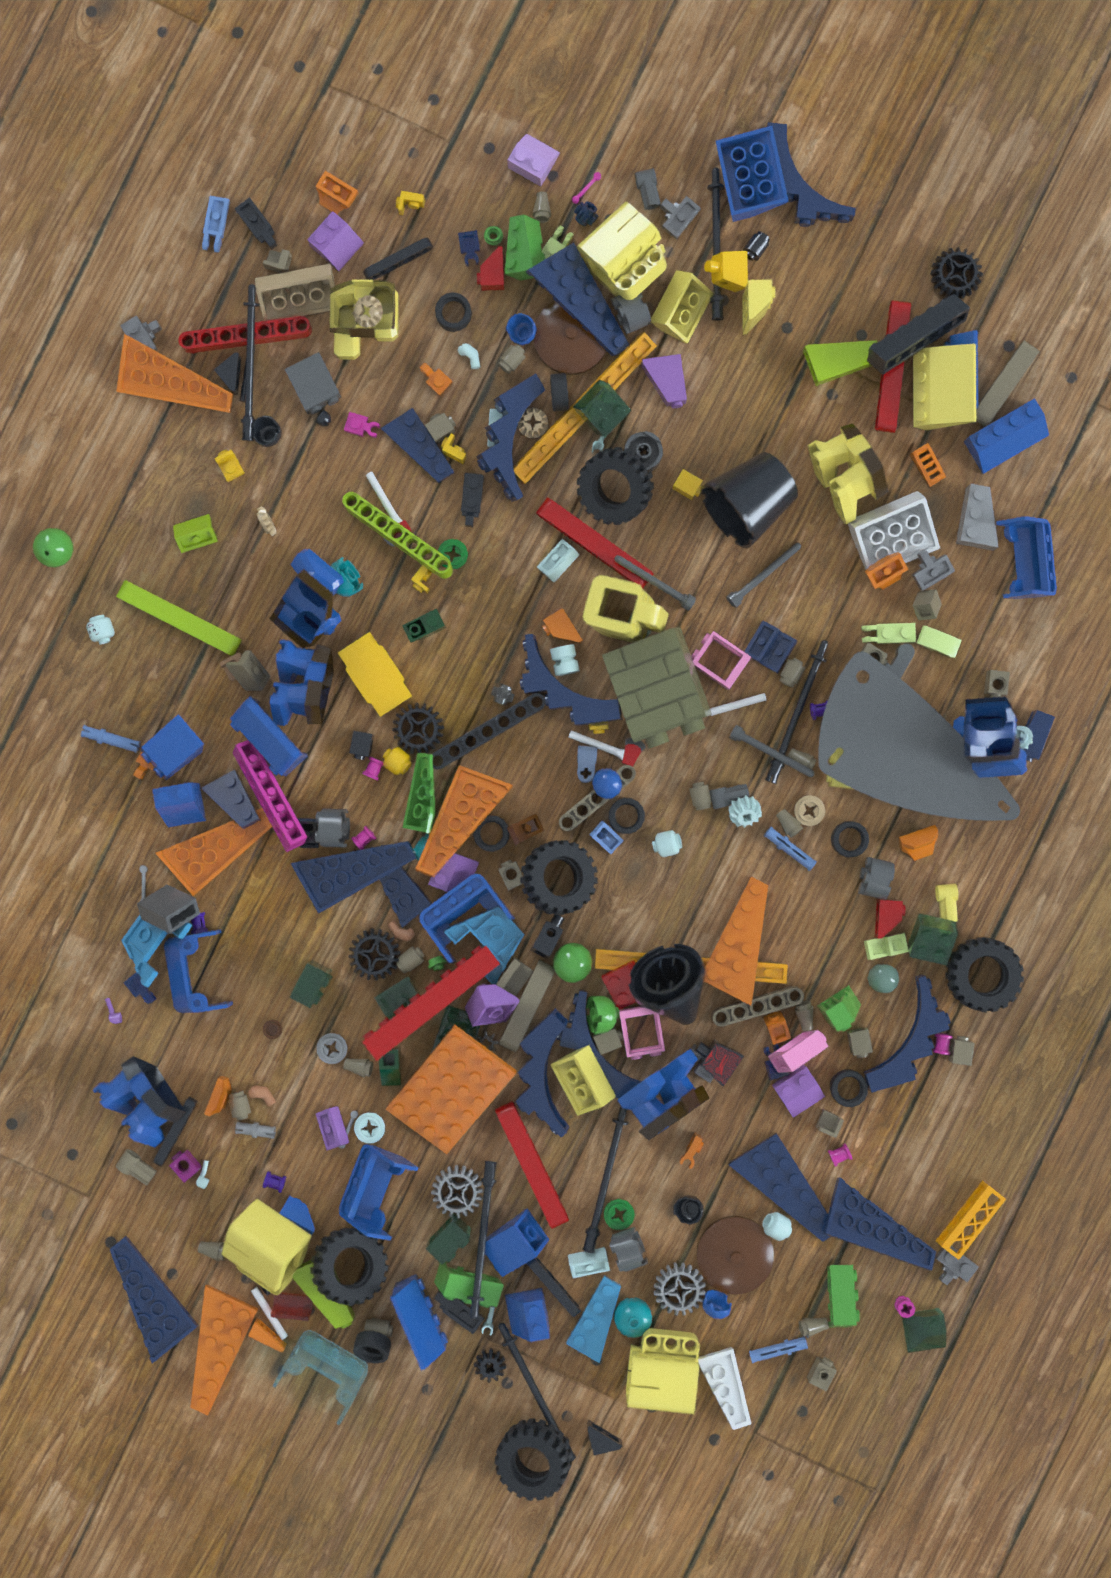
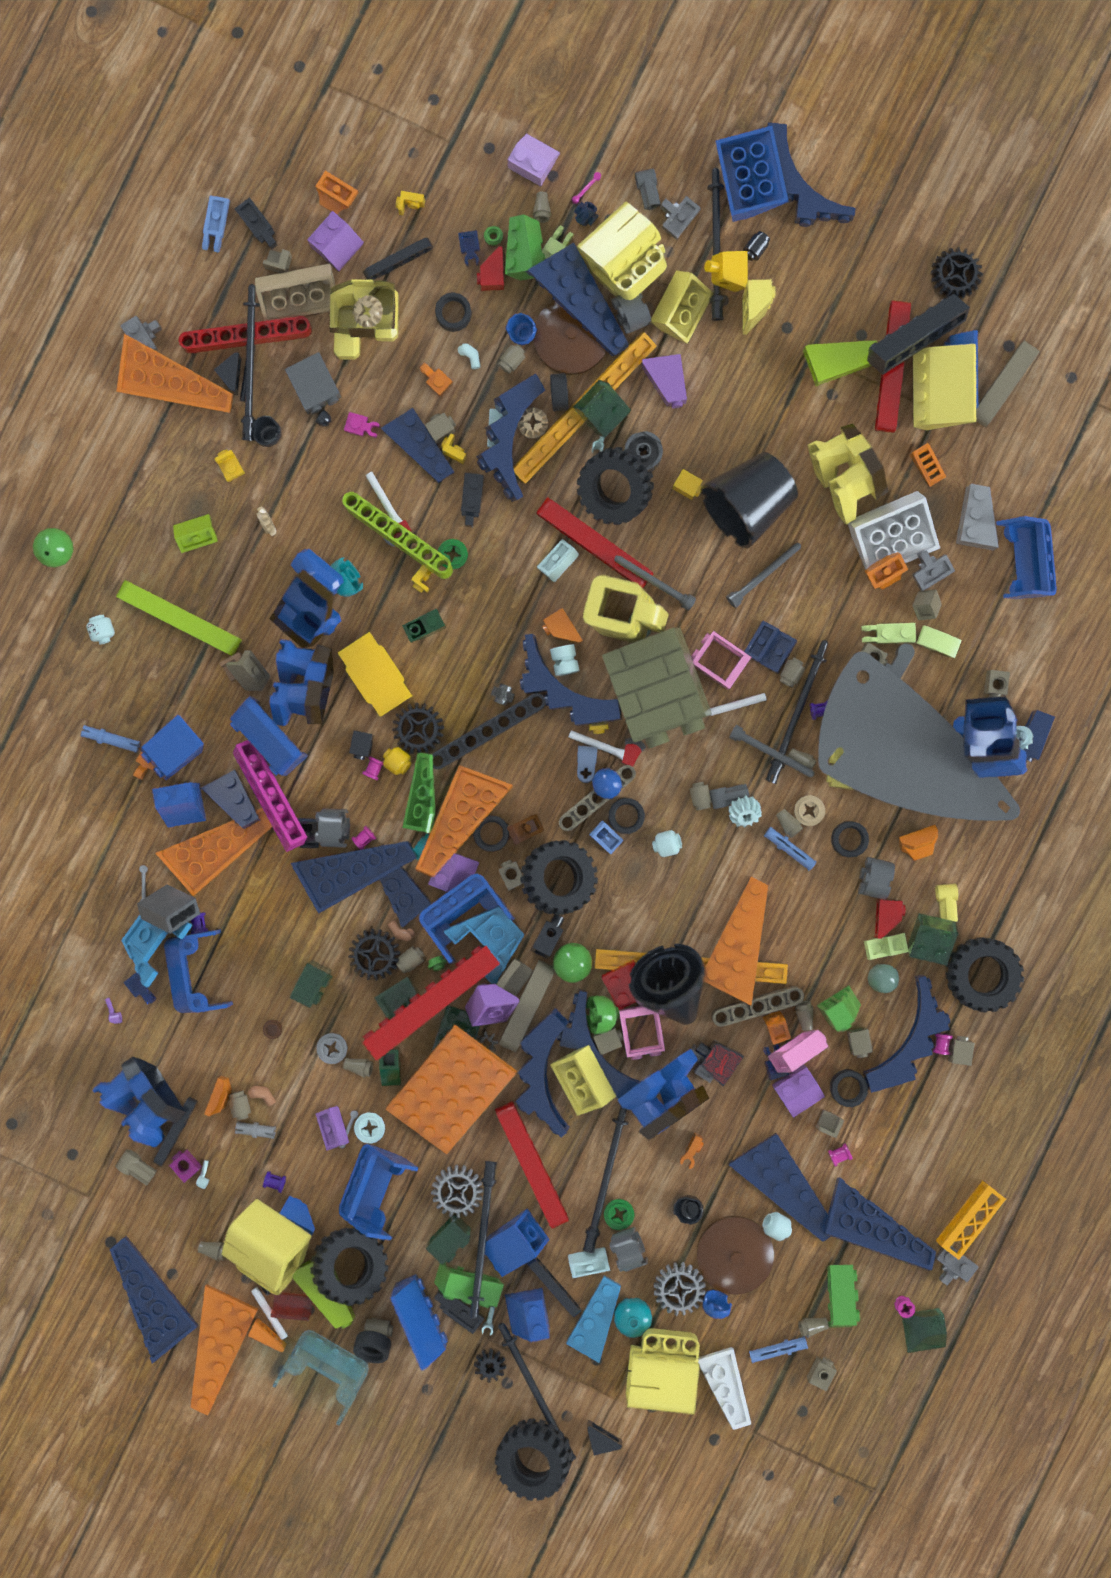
blue slope [963,398,1049,474] -> none

